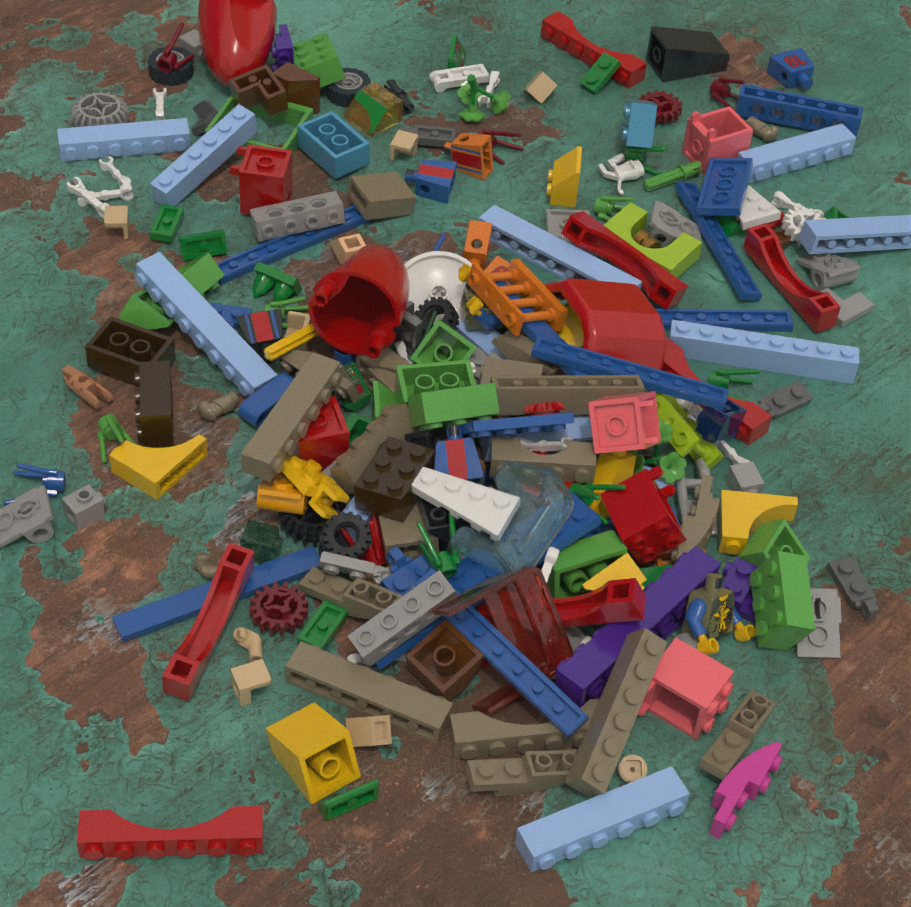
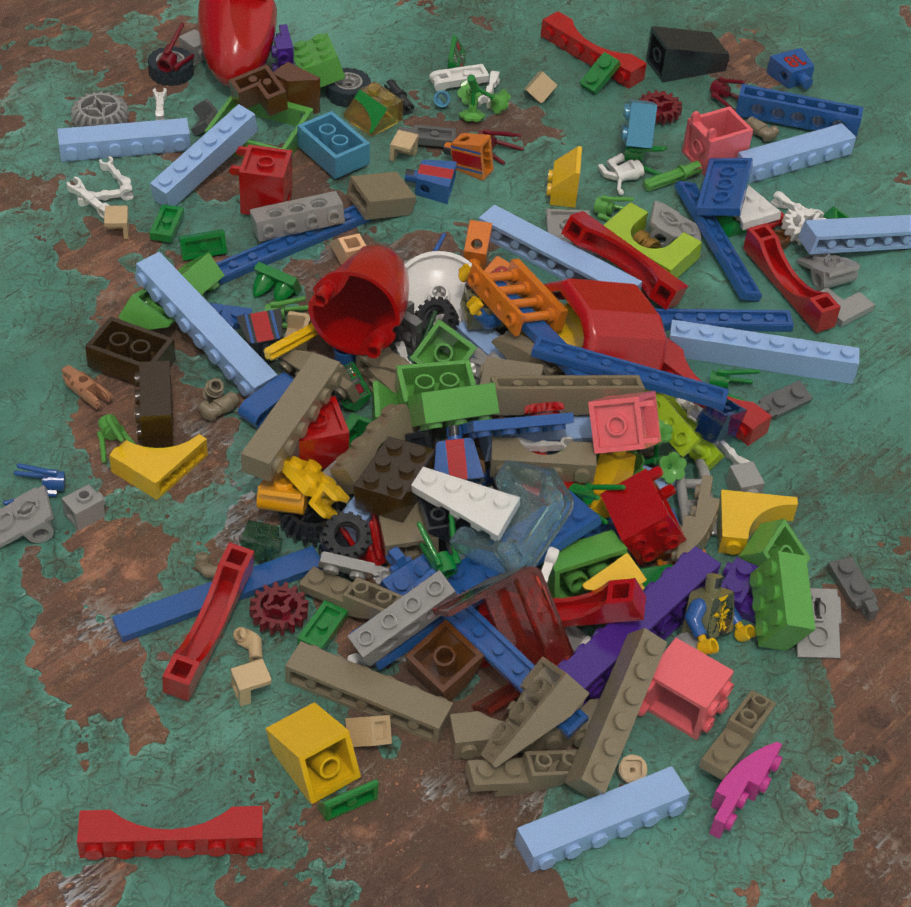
none -> dark tan arm [203,378,224,402]
none -> dark azure hinge [434,90,451,107]
none -> dark tan wedge [480,657,590,768]

